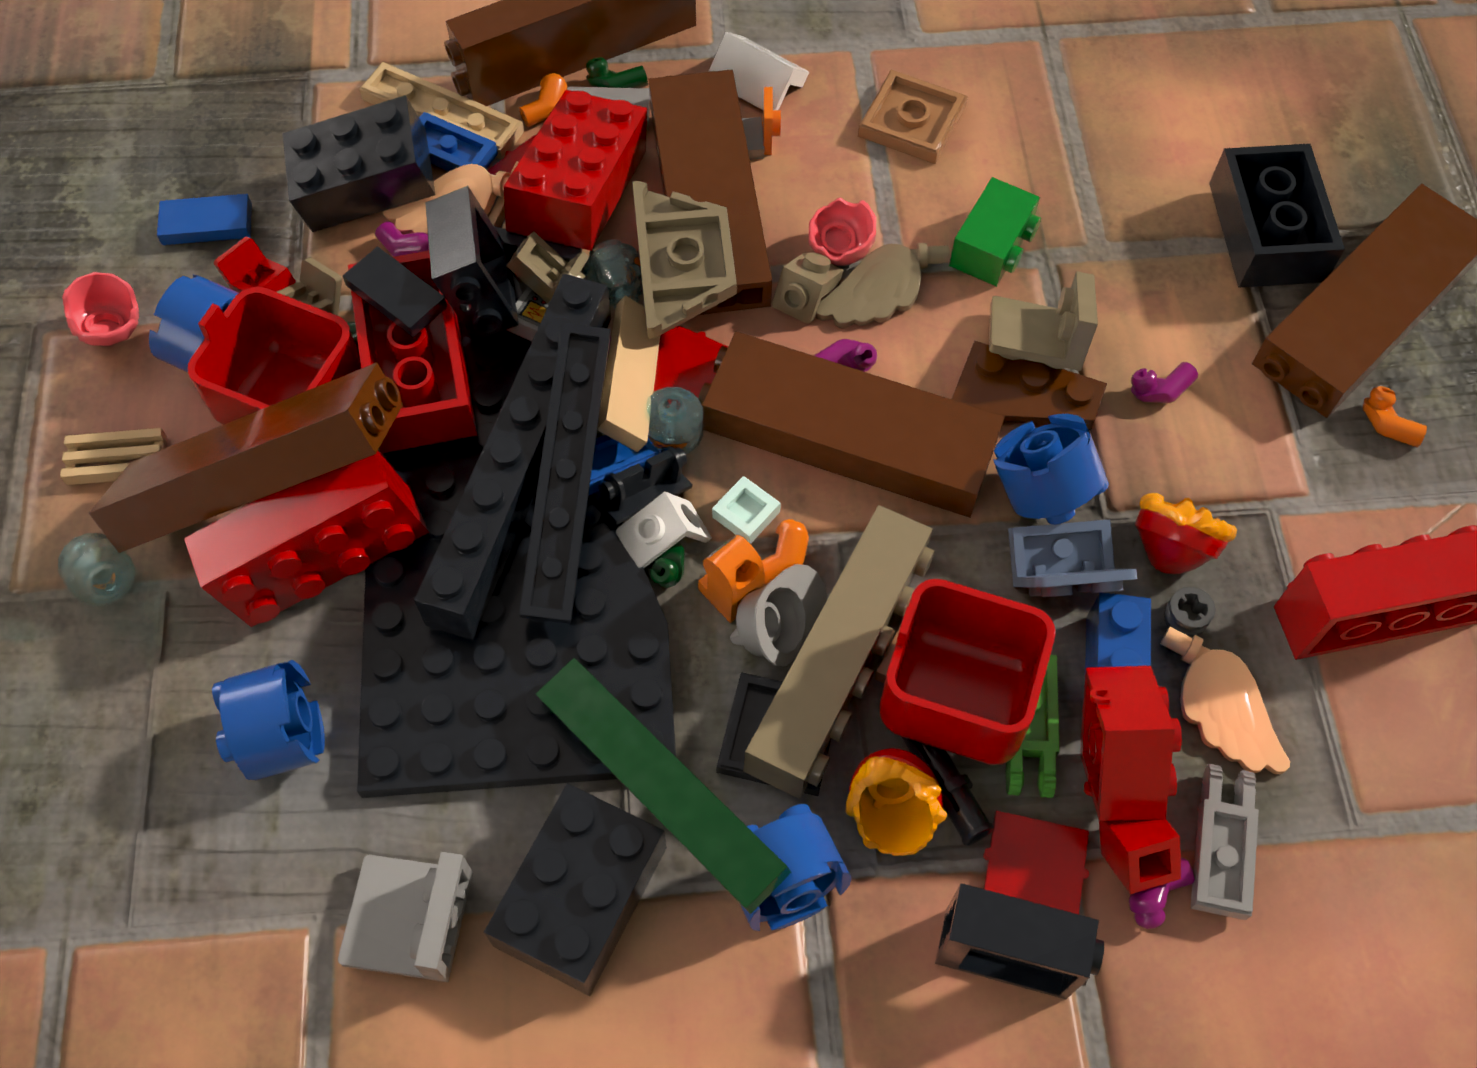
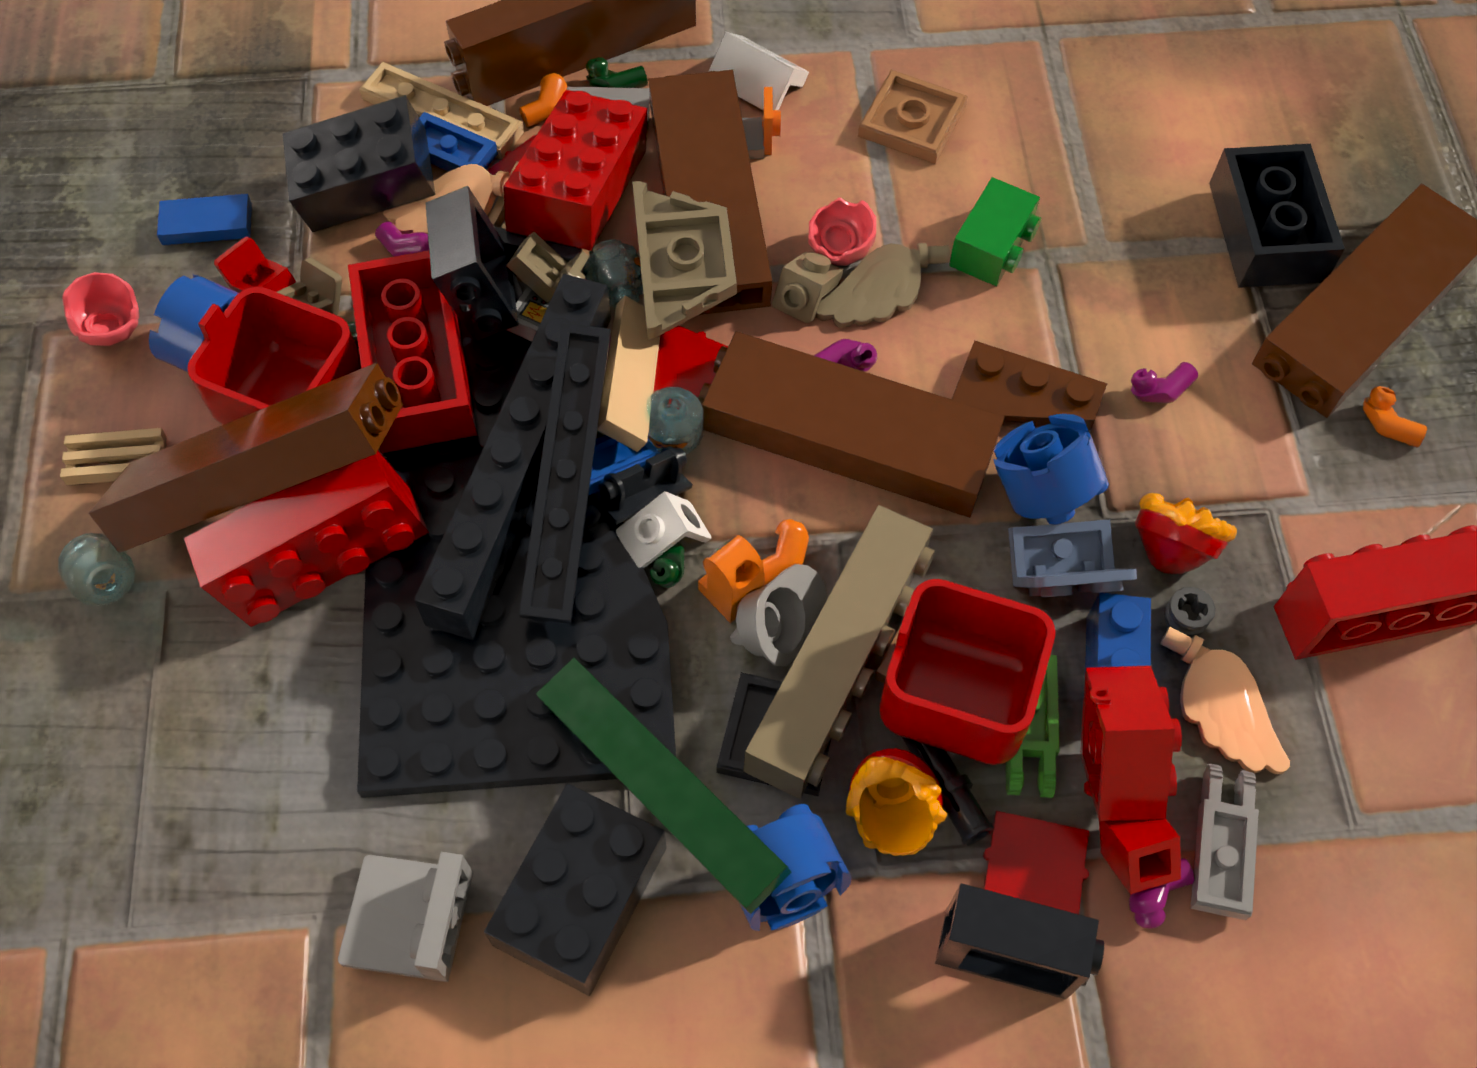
blue brick [212,660,325,781] -> none
black tile [342,246,448,337] -> none
light aqua plate [712,476,781,544] -> none
dark tan bracket [989,271,1098,371] -> none

